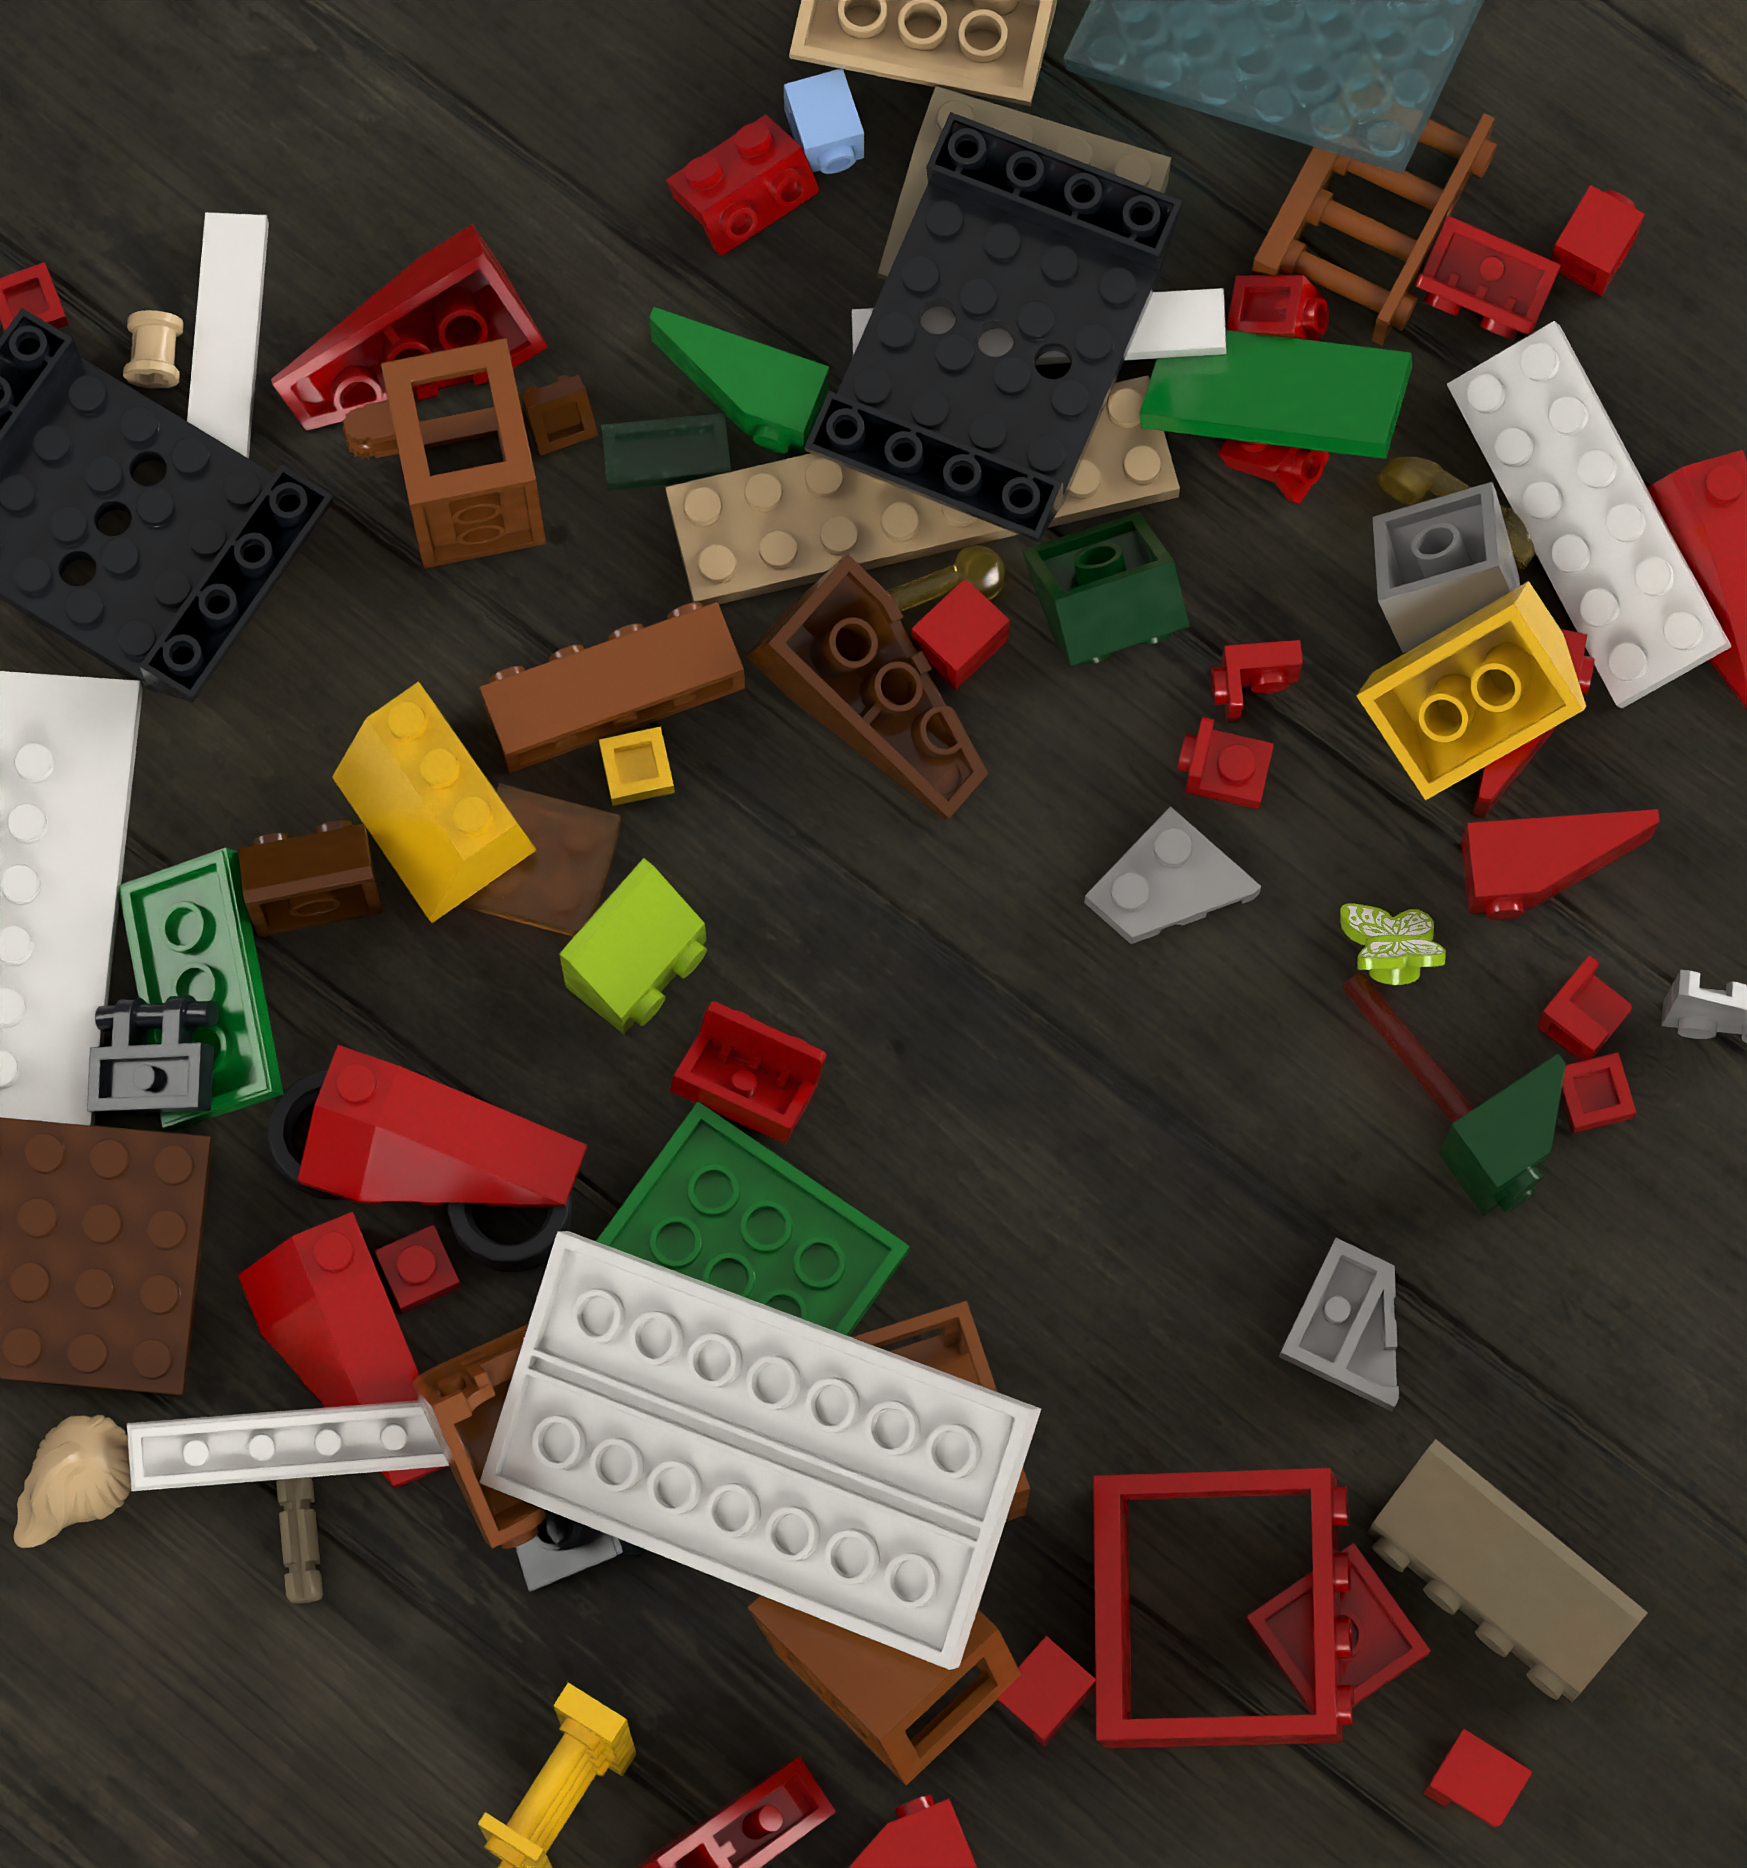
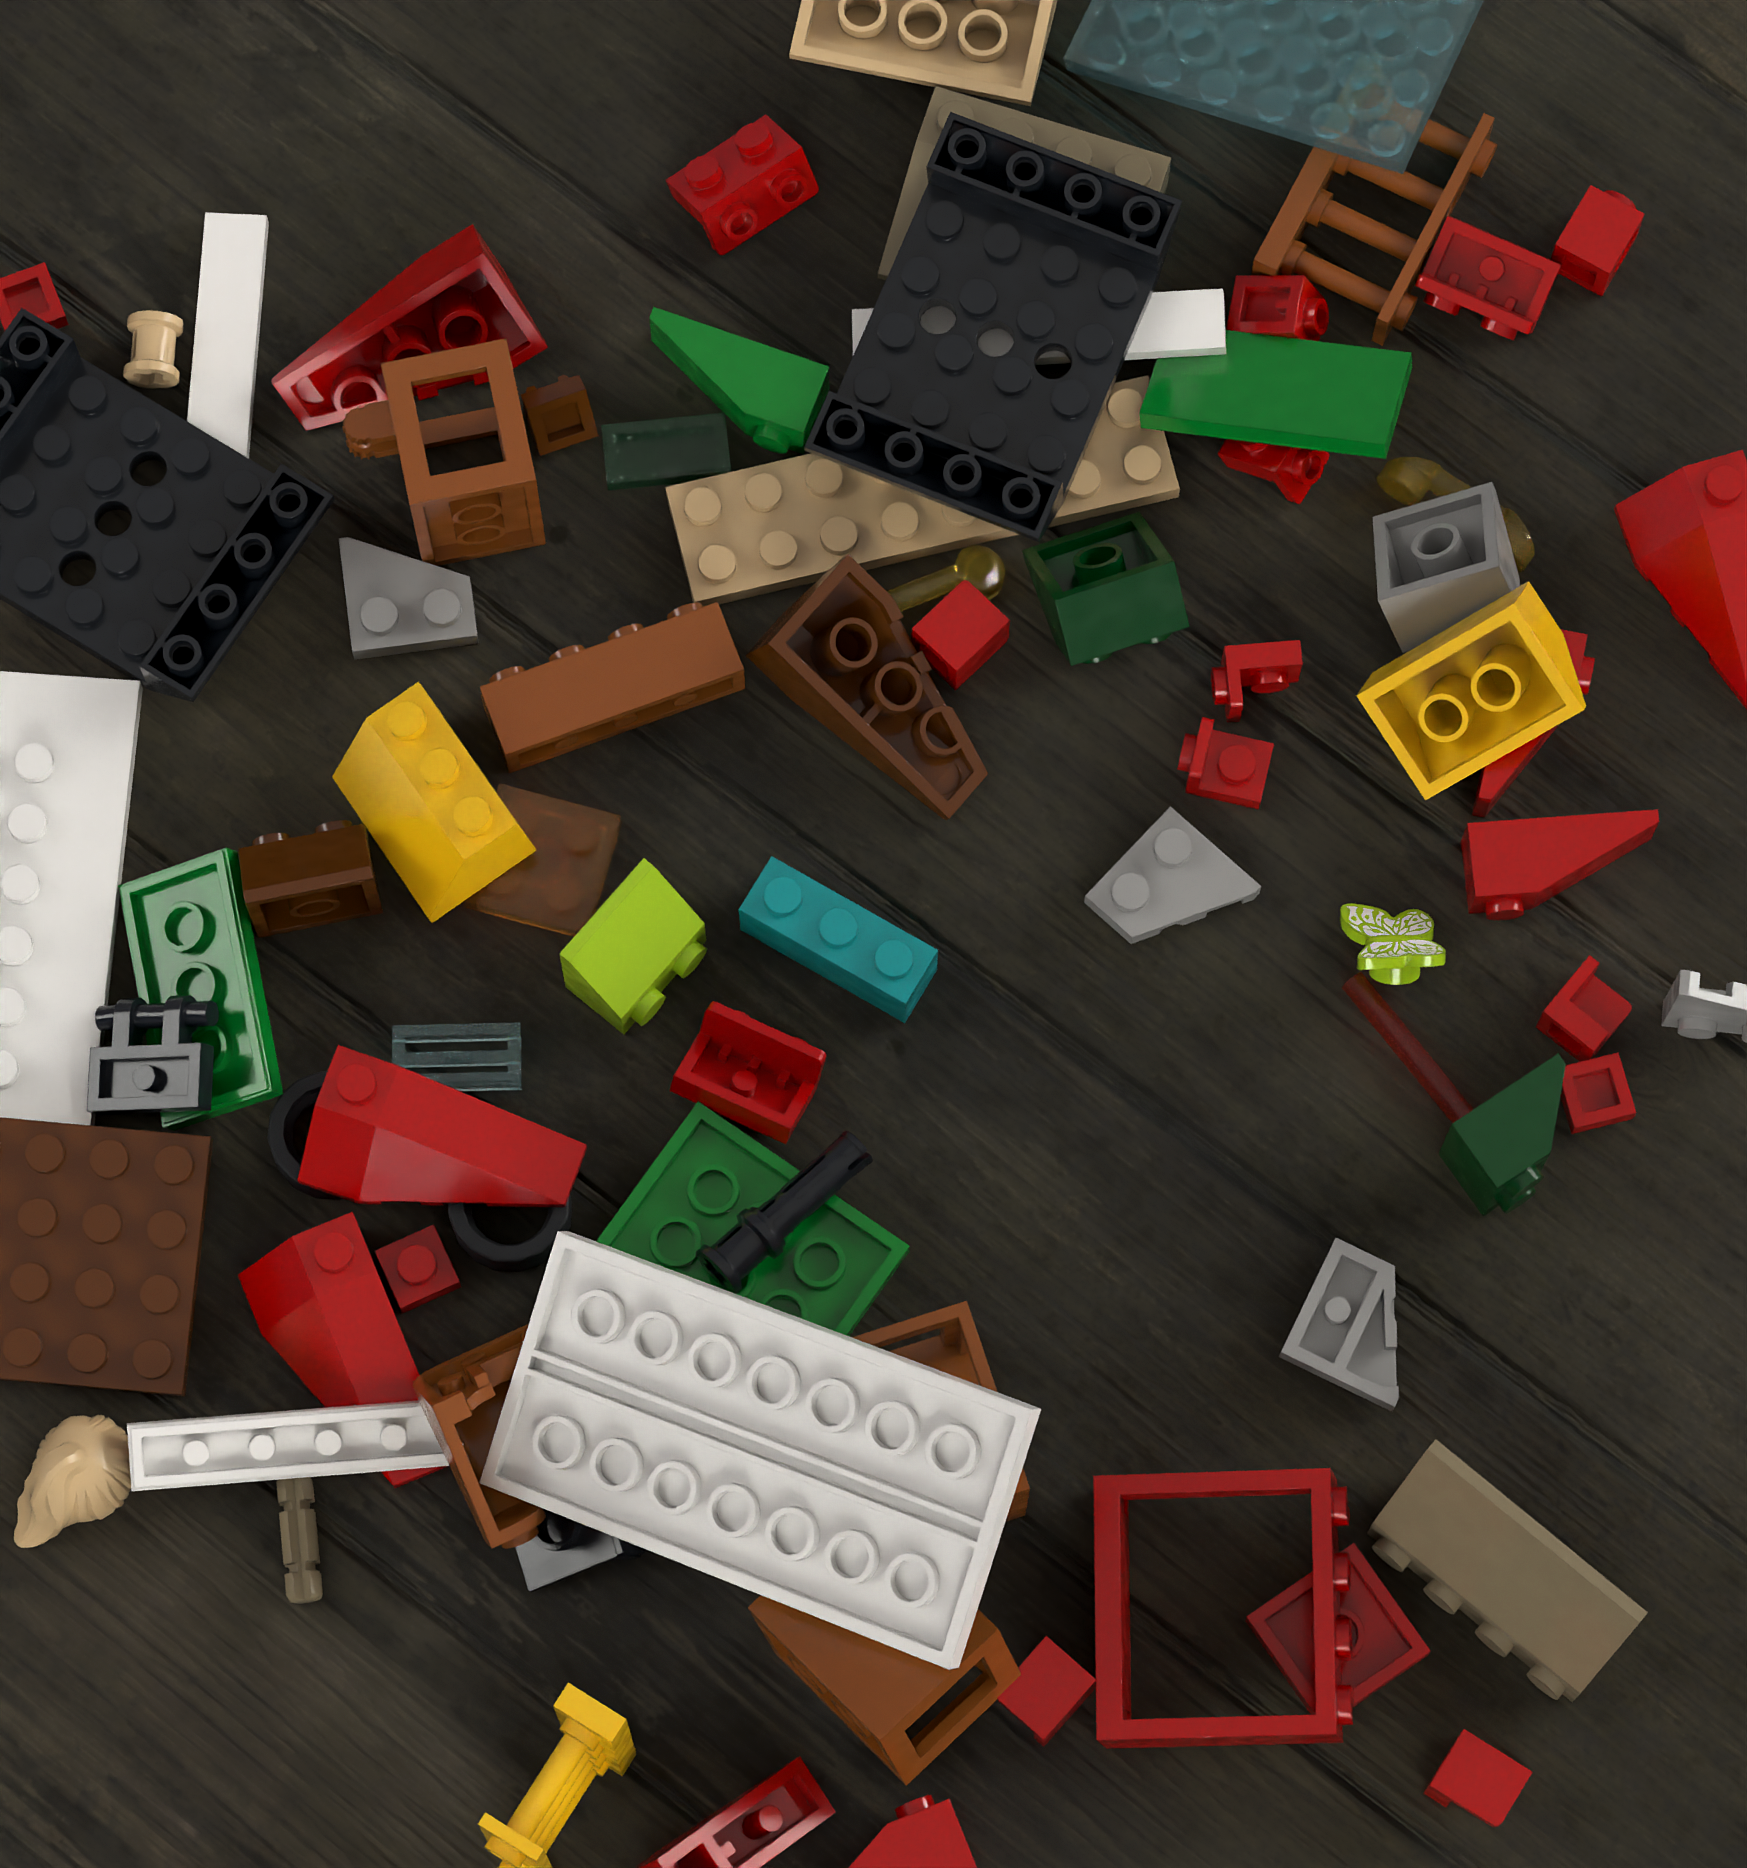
yellow plate [599,727,674,806] -> none
light blue brick [784,69,864,174] -> none
white plate [1447,321,1732,708] -> none
none -> light grey wing [339,537,479,660]
none -> clear light blue tile [392,1022,522,1091]
none -> black pin [696,1130,873,1294]
none -> teal brick [739,856,938,1023]

